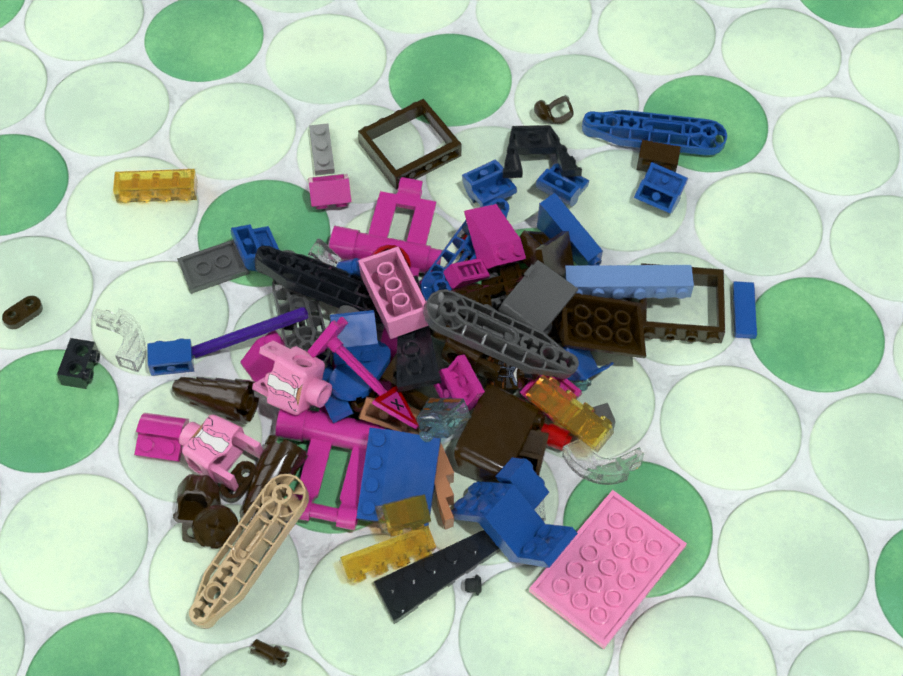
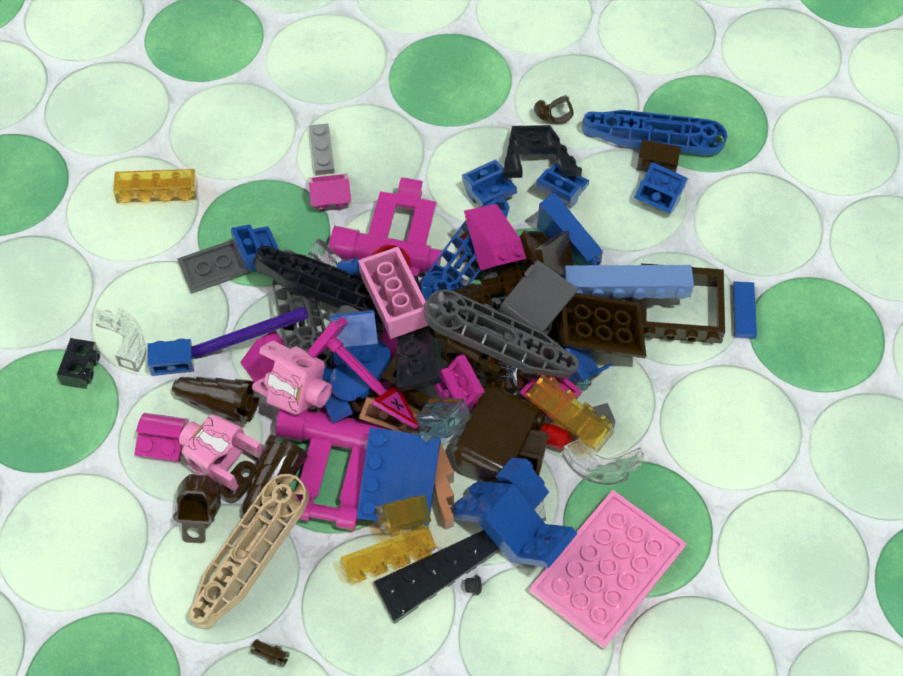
dark brown plate [2,296,43,329] -> none
dark brown tile [192,505,238,549] -> none
dark brown window [358,98,462,189] -> none
dark pink slope [443,258,490,289] -> none

